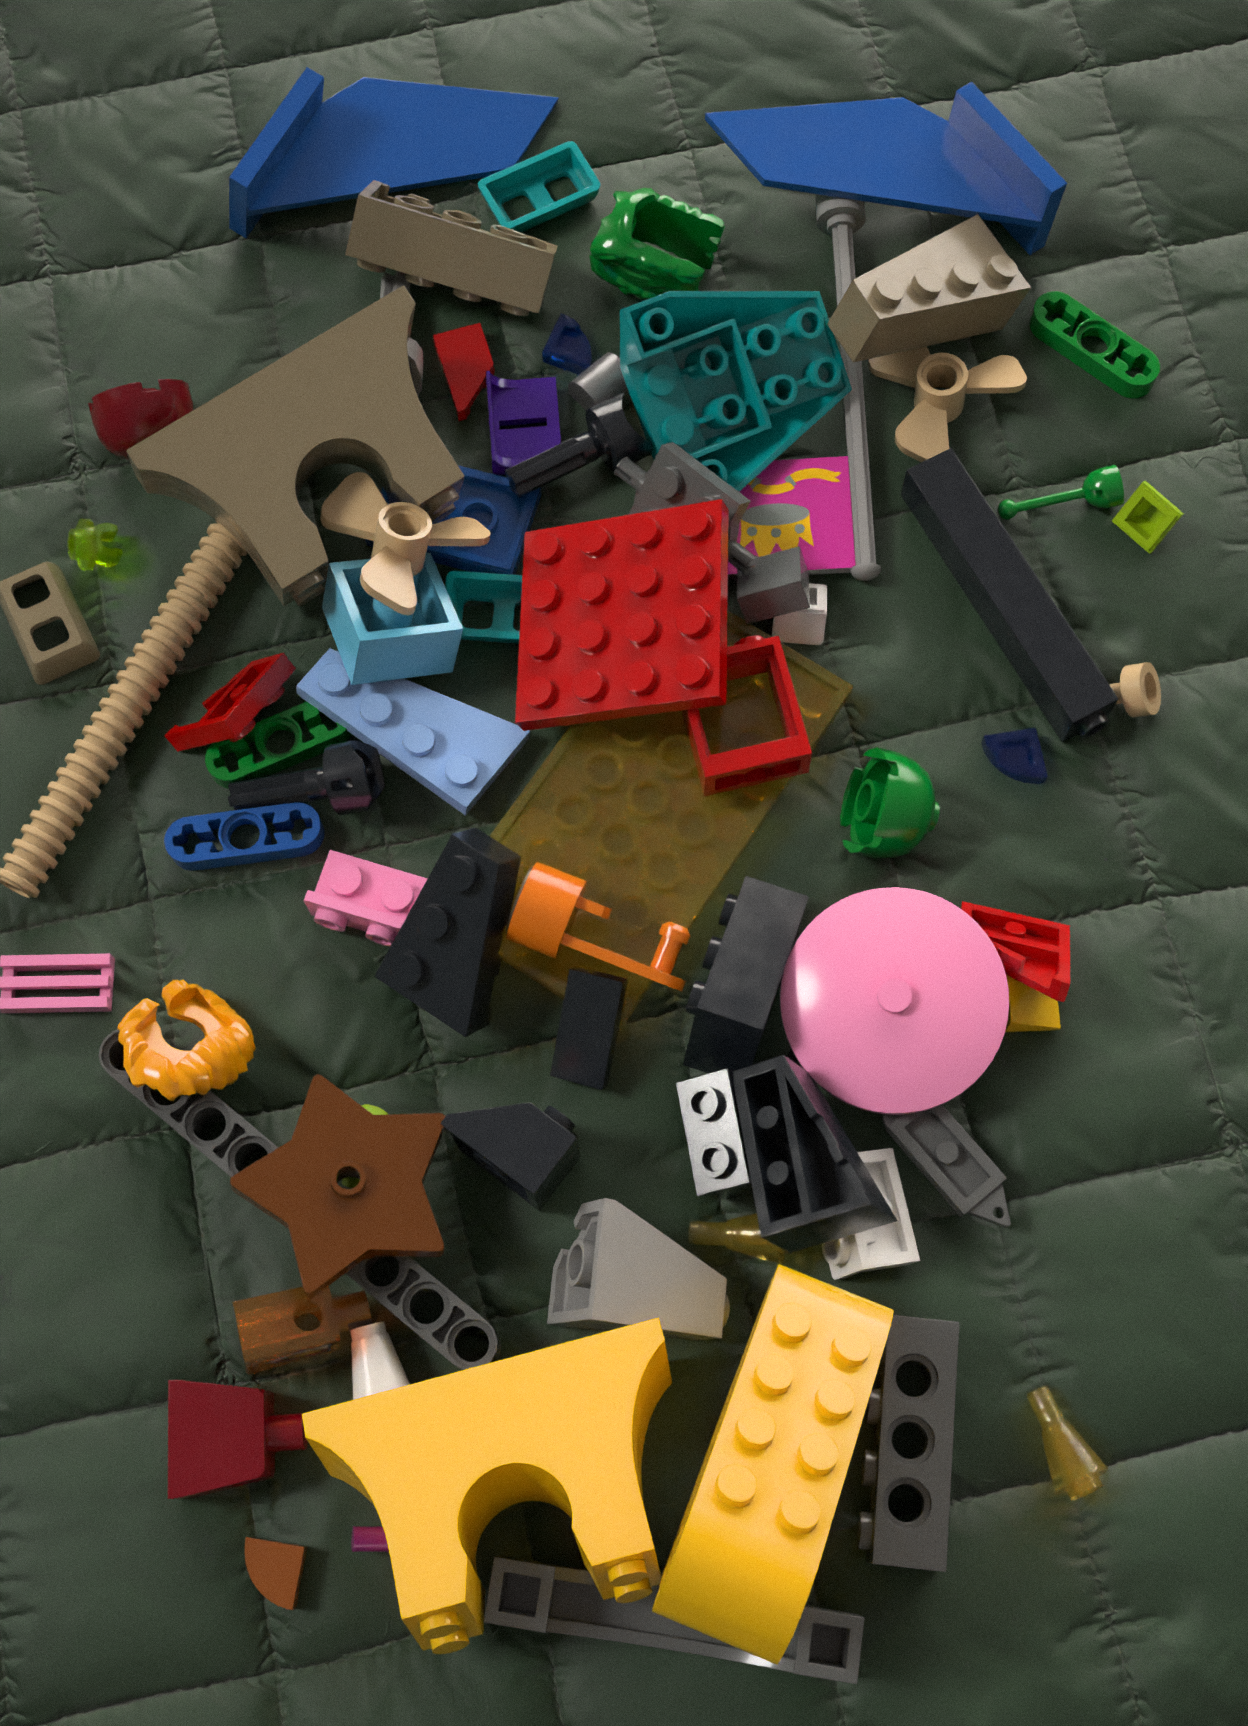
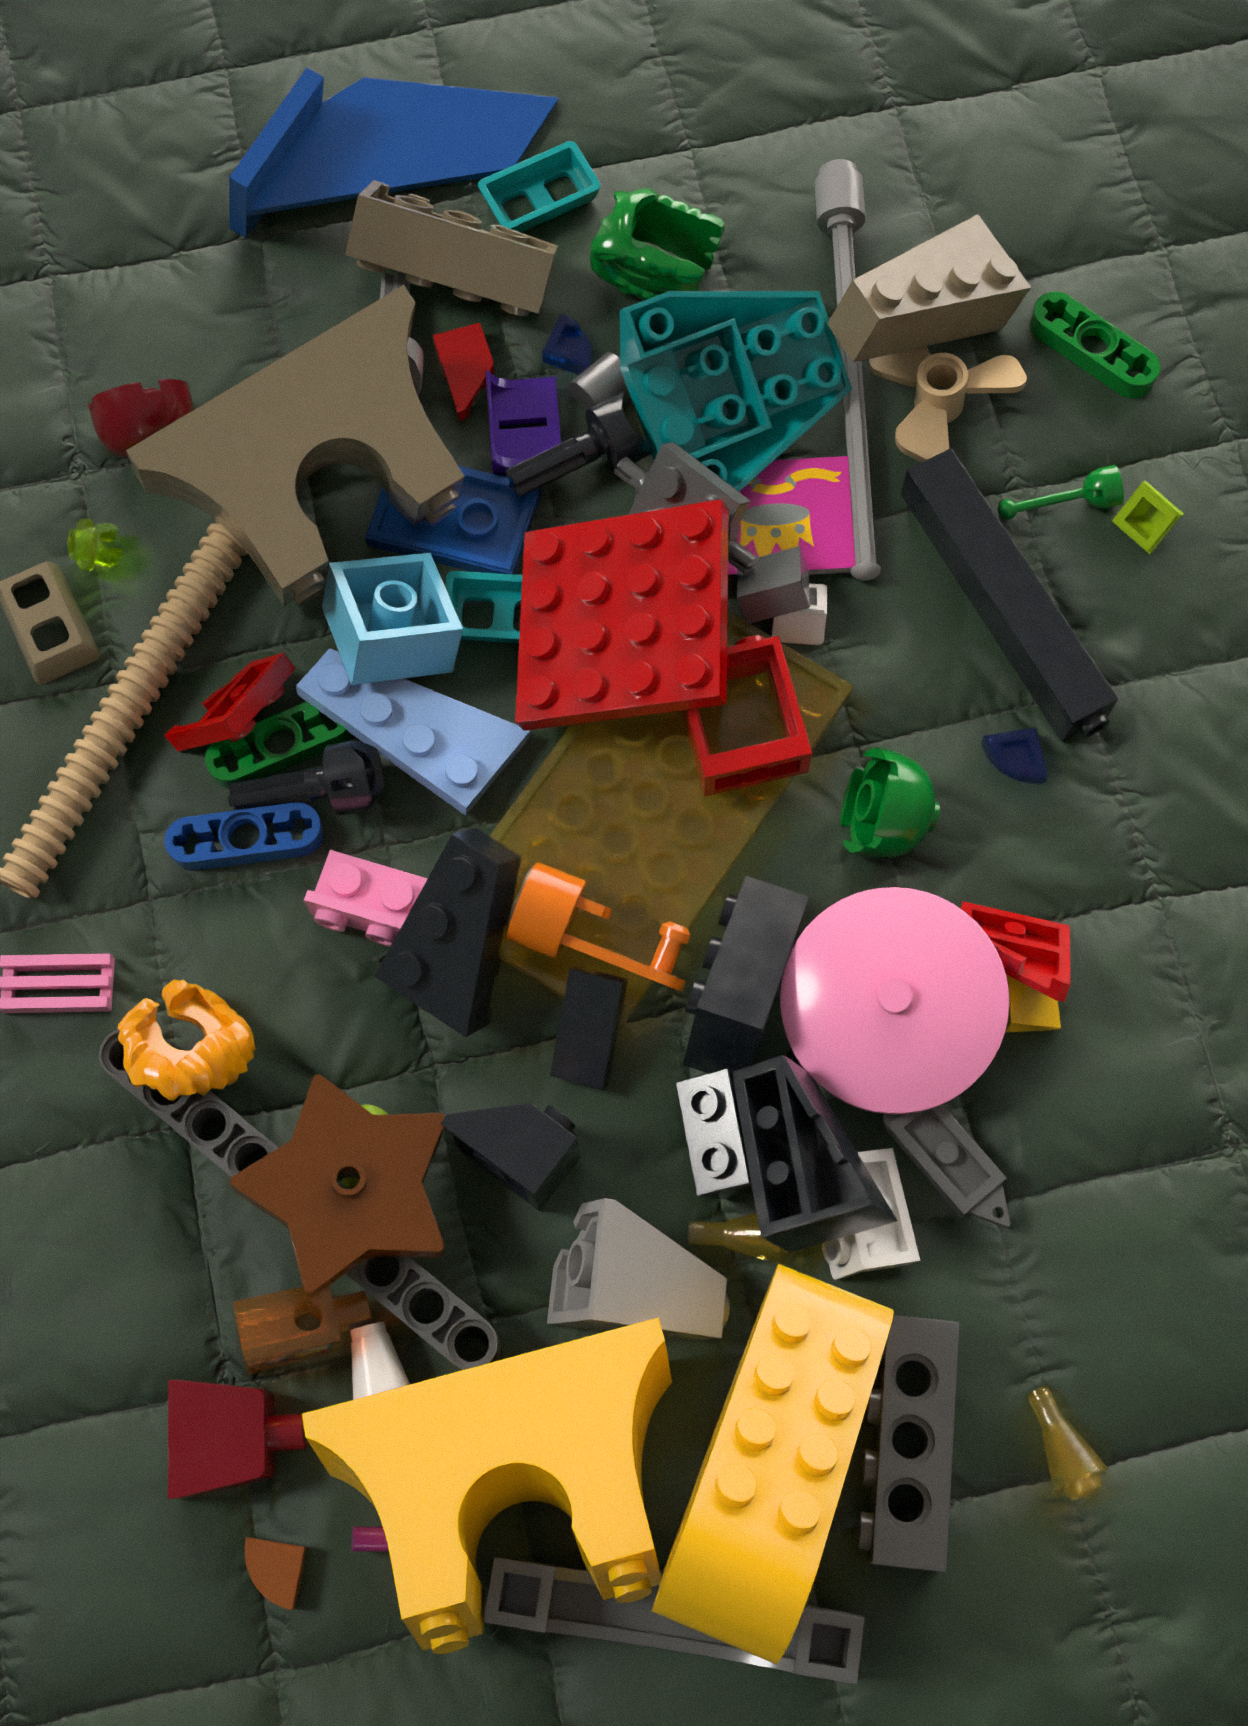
tan piece [320,472,491,616] -> none
blue piece [705,82,1067,255] -> none
tan tile [1109,662,1161,718] -> none

